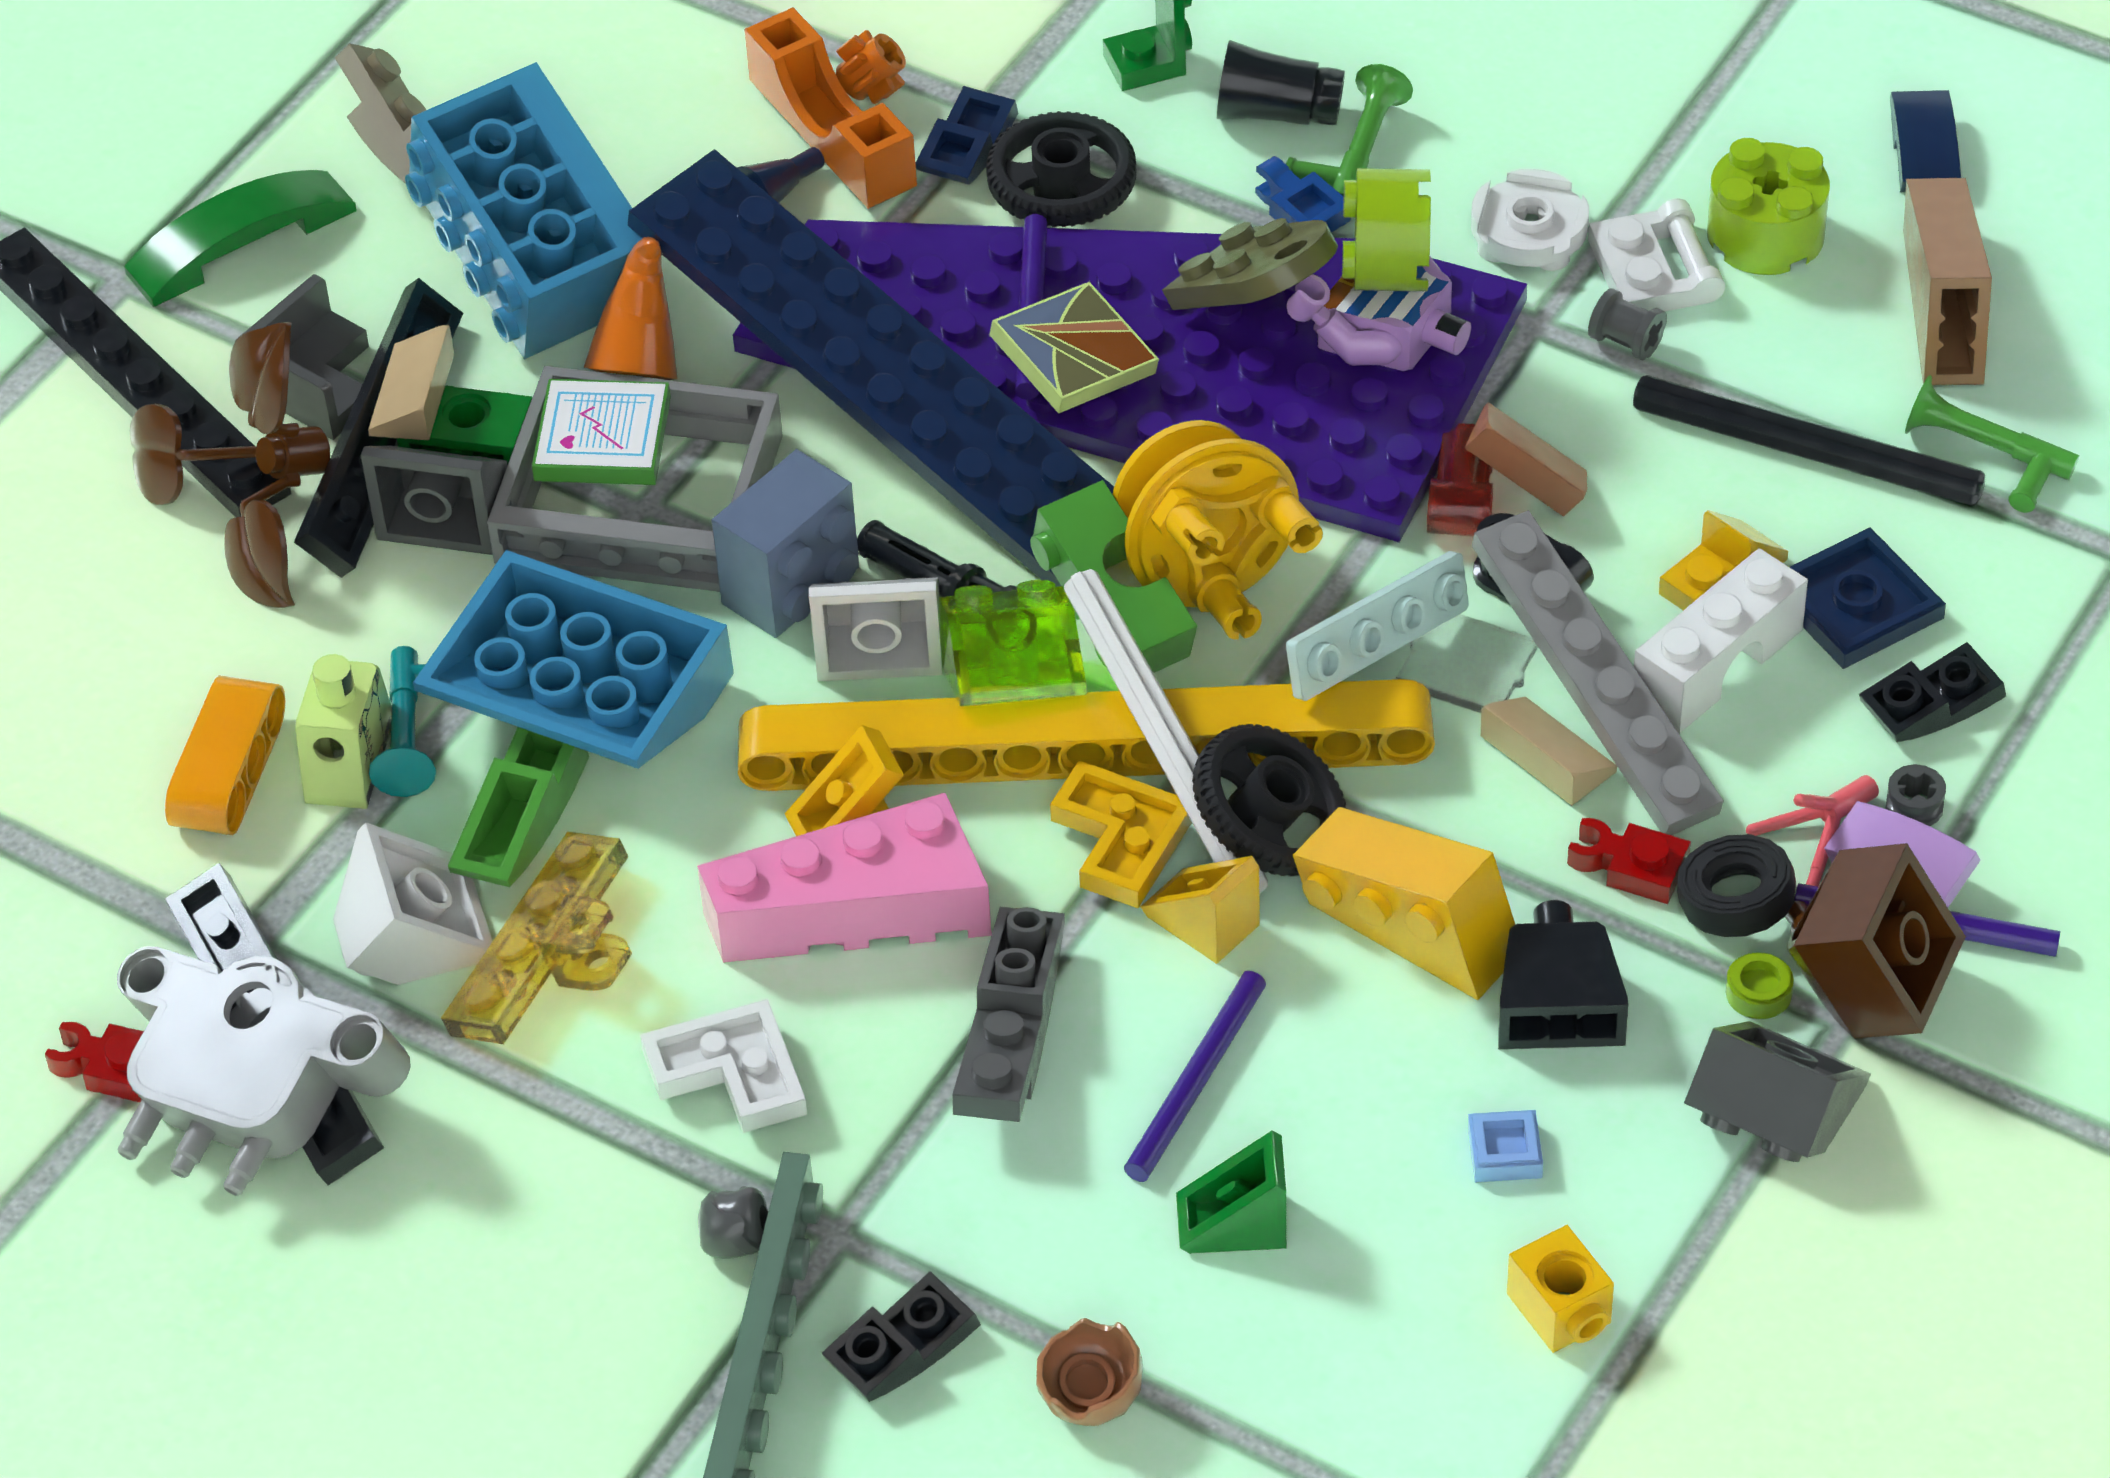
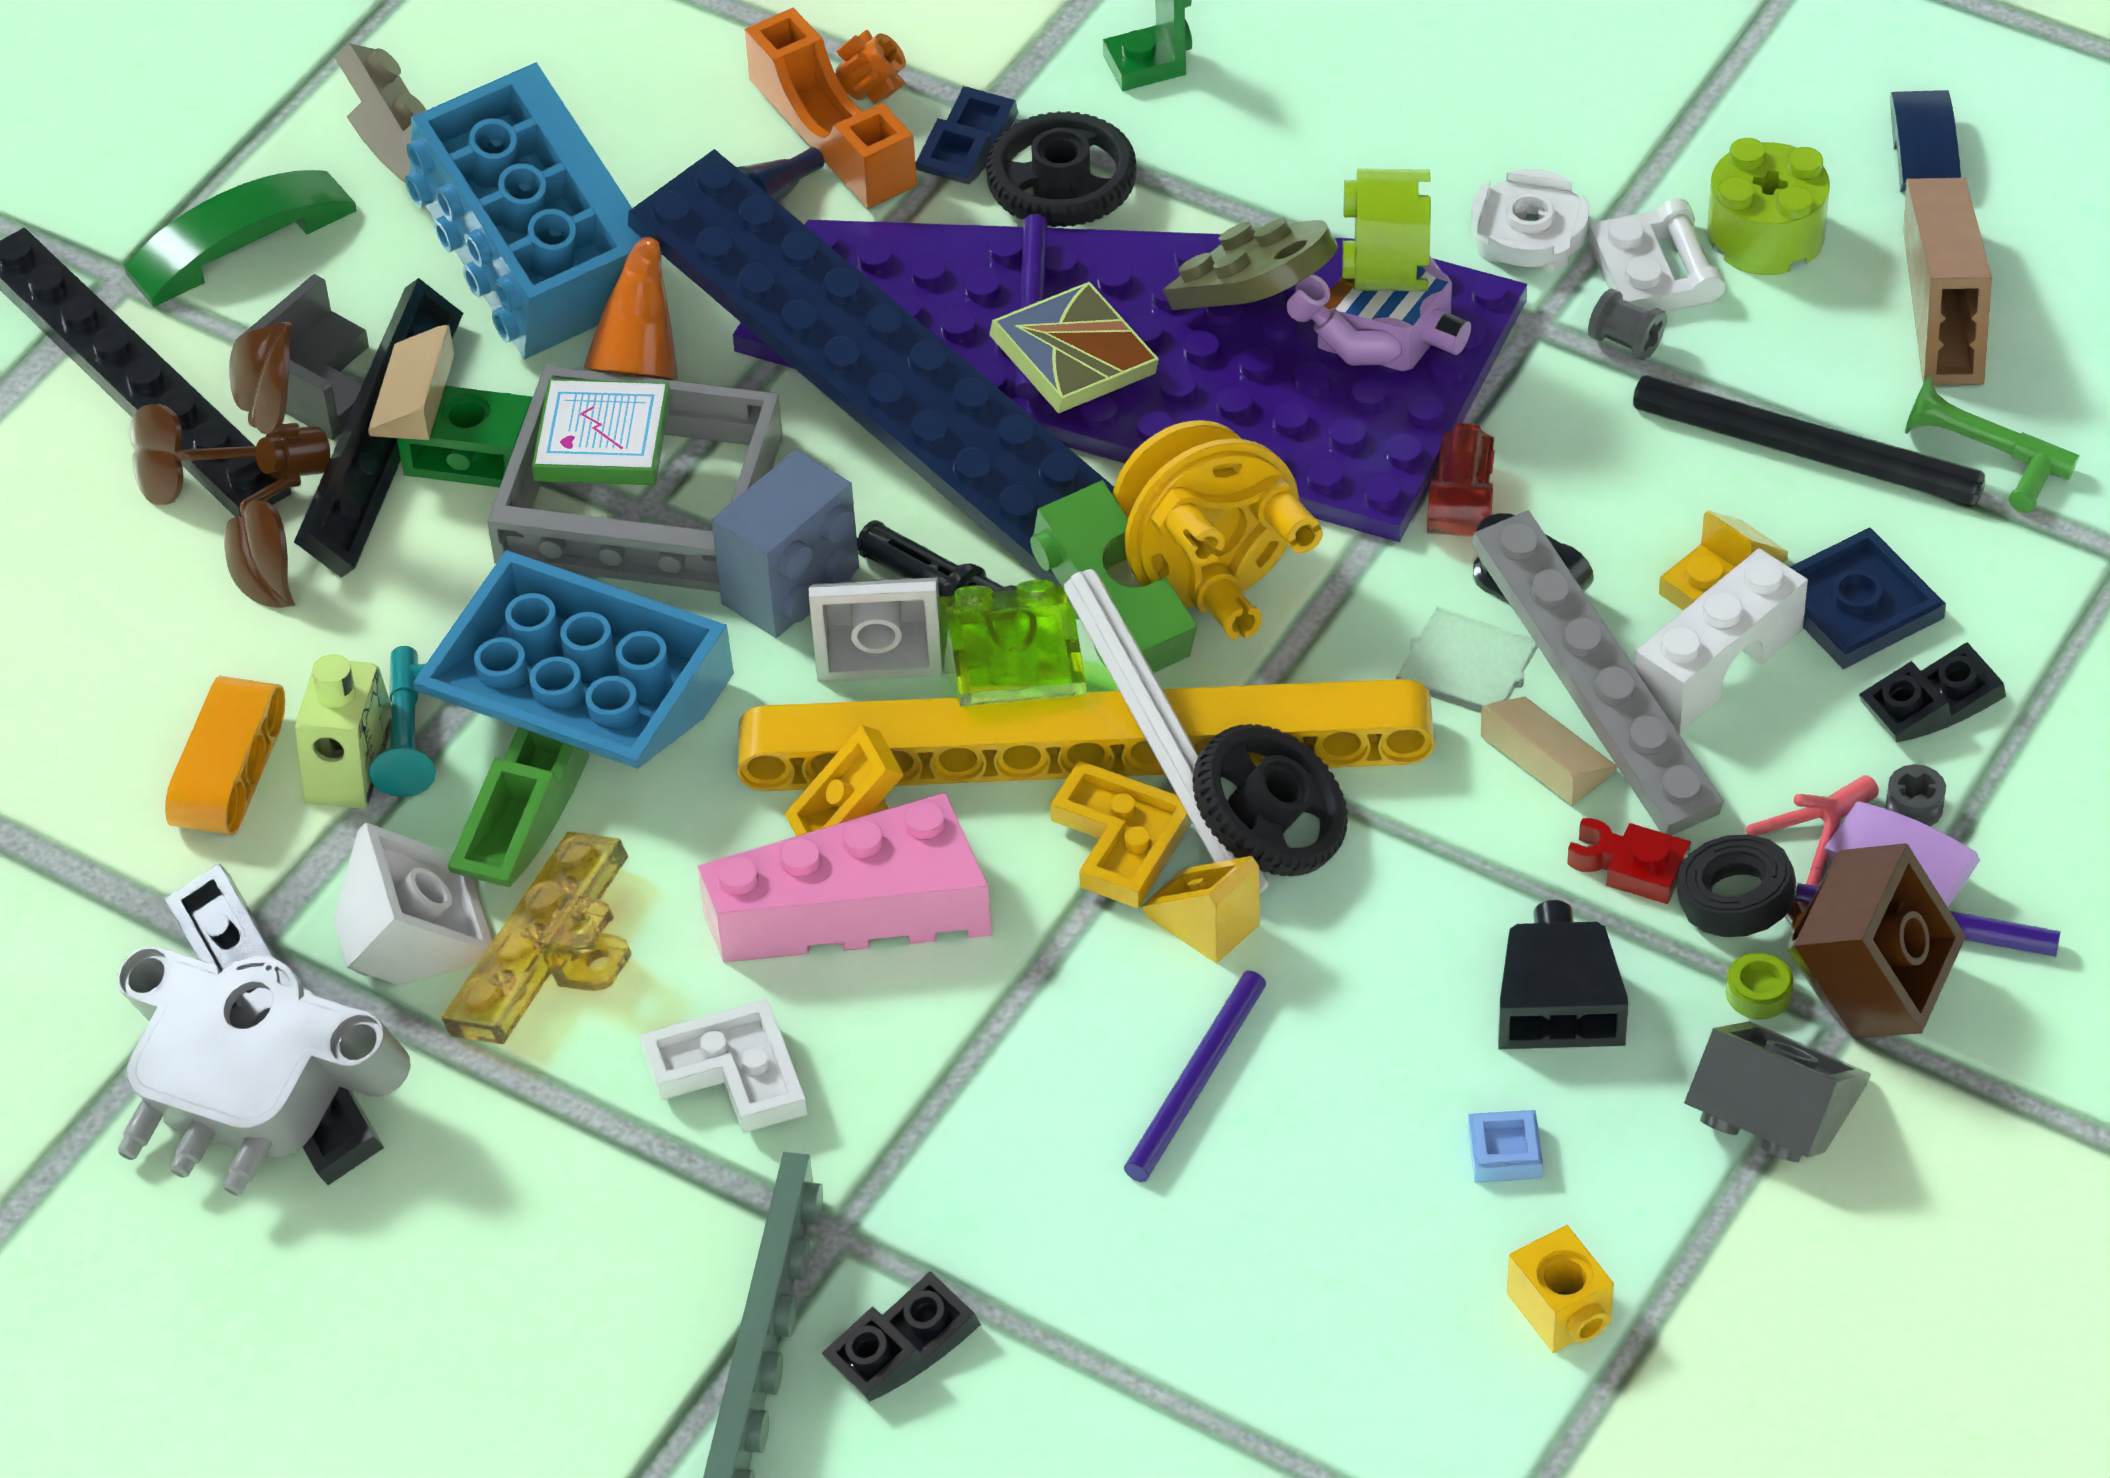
red plate [45,1022,144,1103] -> none
dark grey slope [361,446,508,555] -> none
dark grey piece [697,1186,768,1259] -> none
dark grey slope [952,906,1065,1122] -> none
nougat hair [1036,1318,1143,1426] -> none
green slope [1176,1130,1287,1254] -> none
black plant [1217,40,1345,125] -> none
blue plate [1255,156,1352,233] -> none
bright green piece [1286,64,1413,196] -> none
light aqua bracket [1286,551,1469,701] -> none
yellow wedge [1293,807,1516,1000] -> none
nougat slope [1465,402,1587,517] -> none

